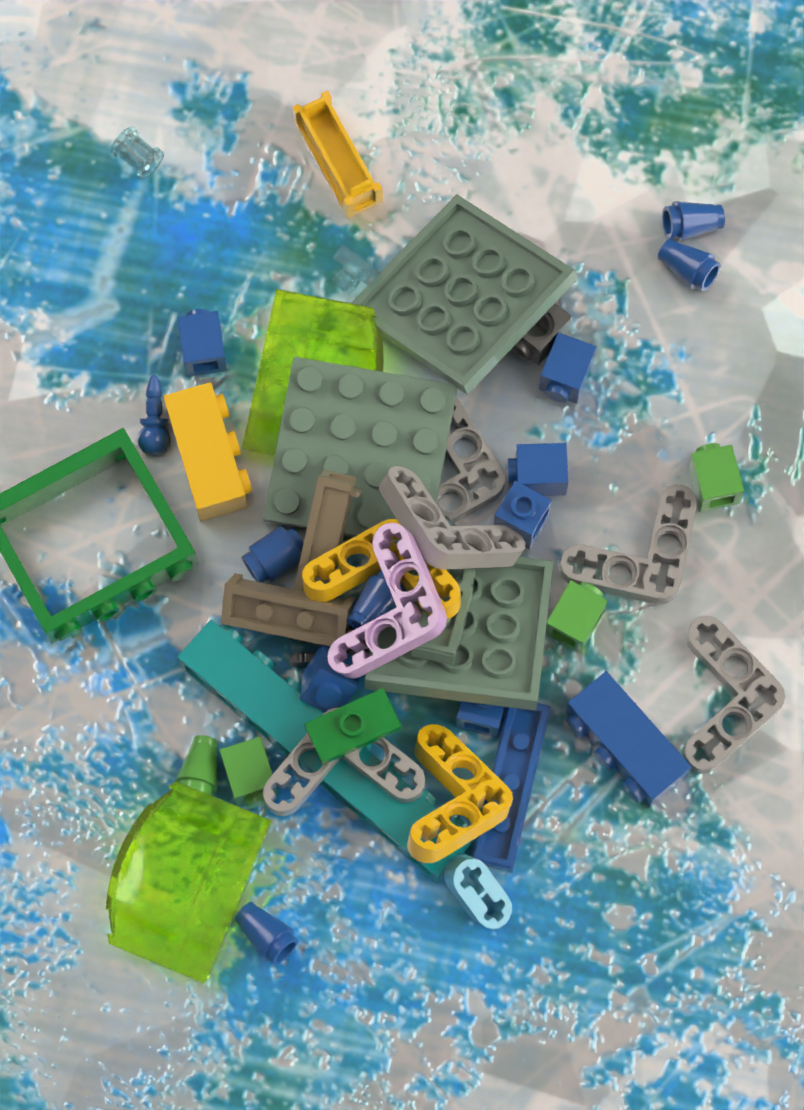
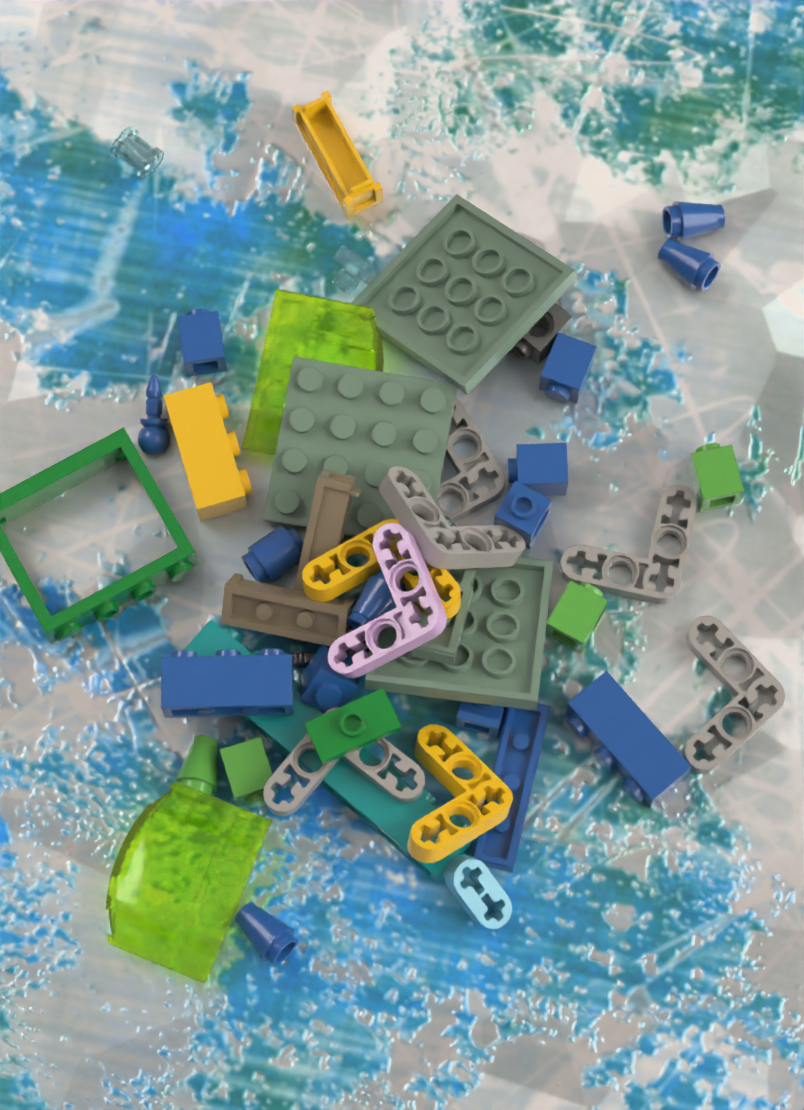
none -> blue brick [161,649,294,718]

